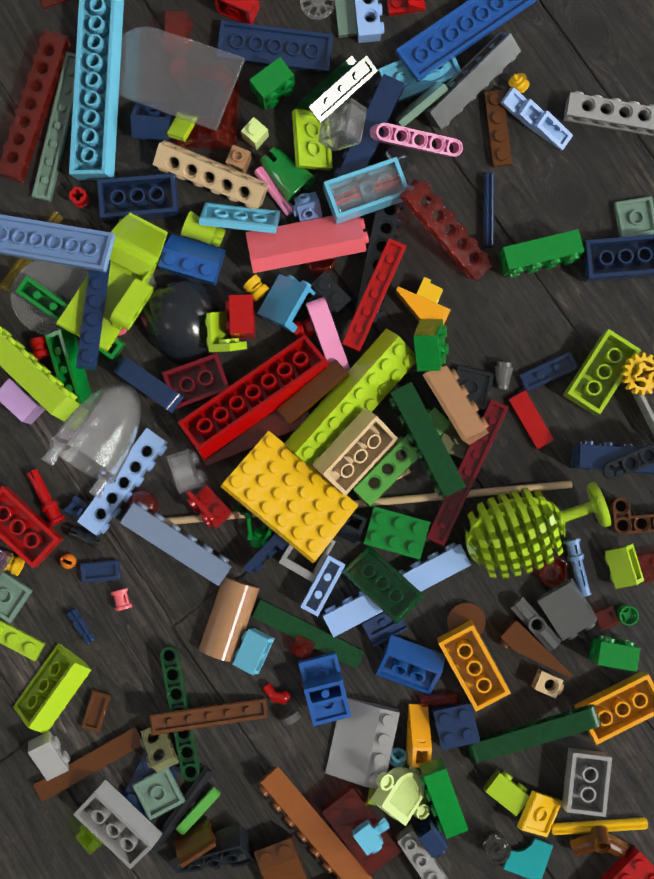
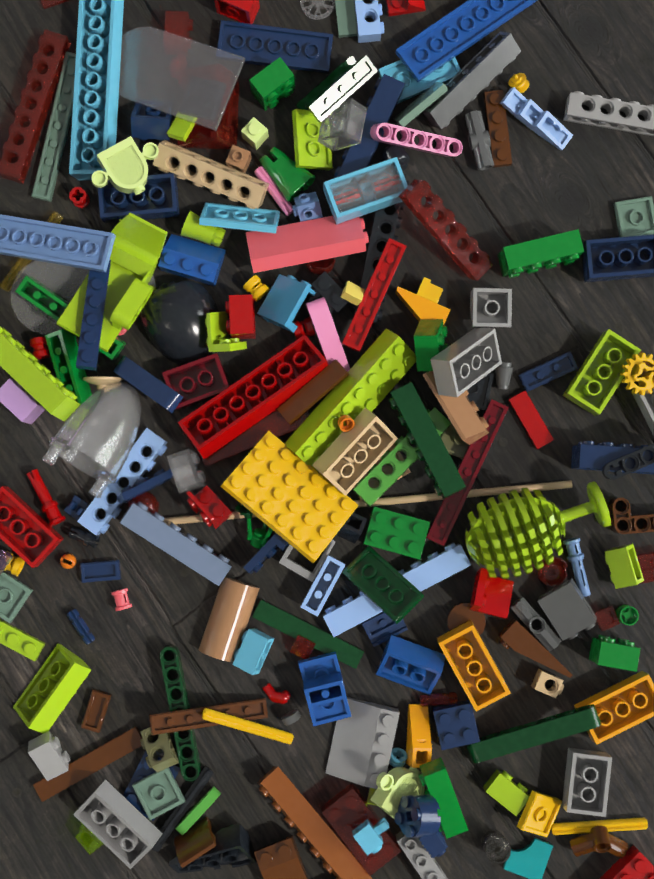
dark blue axle [483,172,494,247] -> none
none -> tan dish [83,377,122,390]
none -> yellowish green piece [92,136,159,195]
none -> dark blue plate [117,469,175,505]
none -> yellow axle [202,708,294,744]
none -> orange hinge [337,415,355,432]
none -> light yellow slope [341,281,365,306]
none -> dark blue brick [395,795,441,838]
none -> light grey brick [430,327,502,397]
none -> dark grey piece [464,110,494,171]
none -> red bracket [469,568,514,619]
none -> light grey slope [470,288,512,328]

